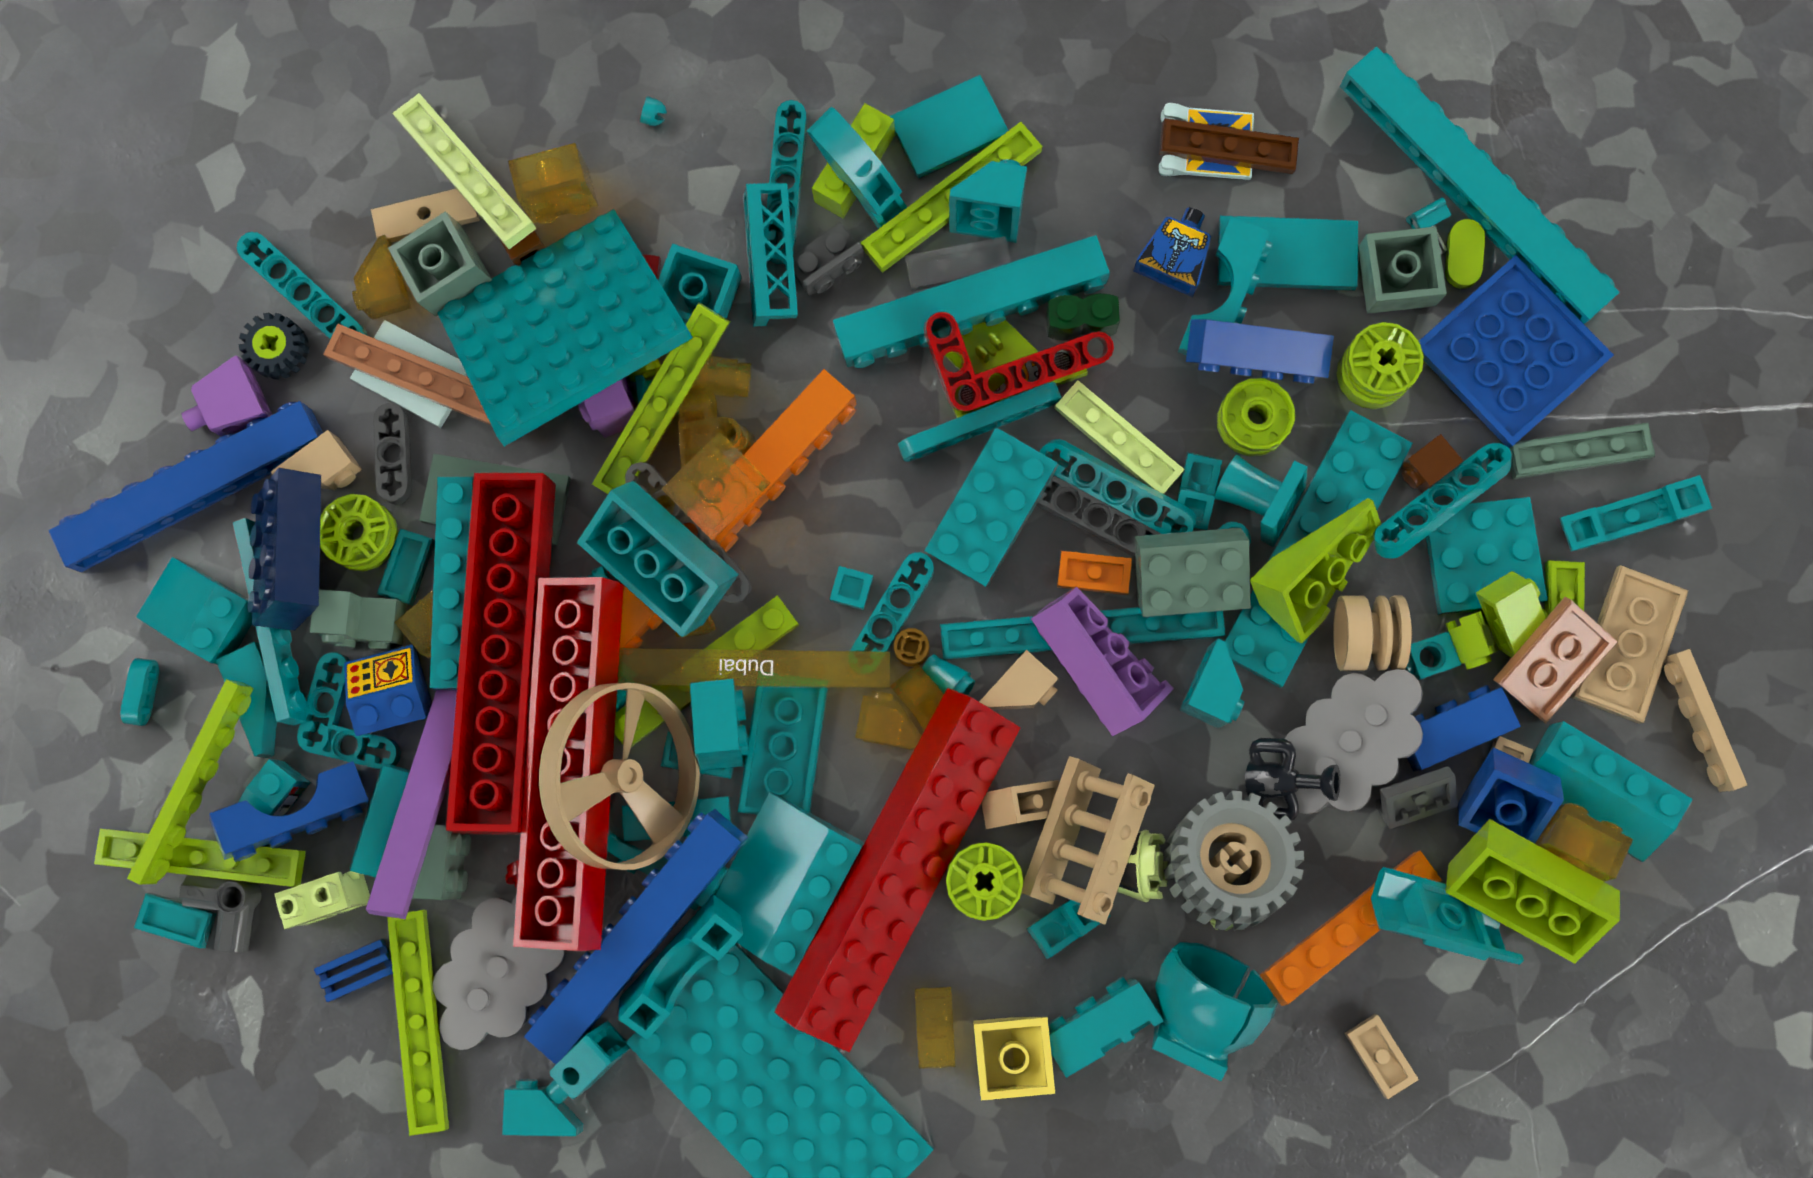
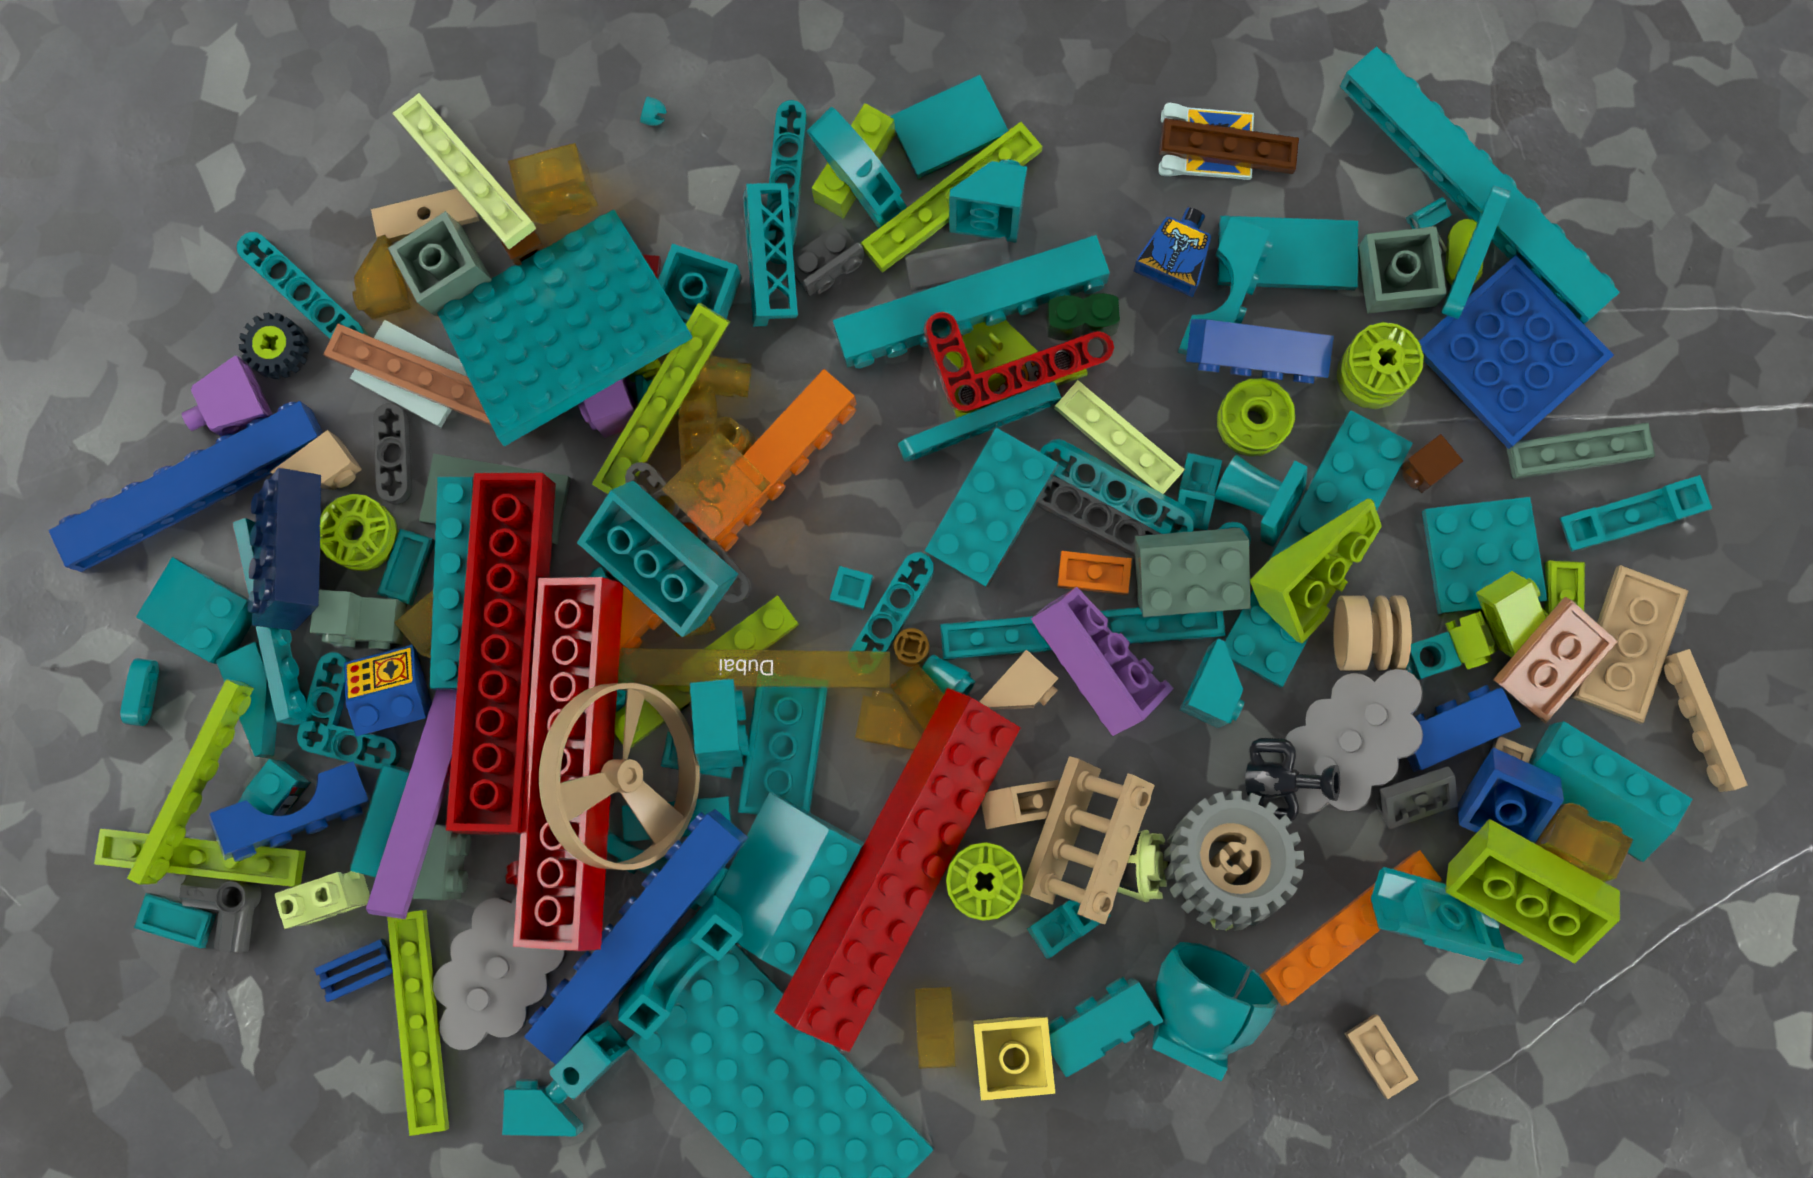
teal beam [1374,443,1512,559] -> none
none -> teal beam [1441,185,1511,319]

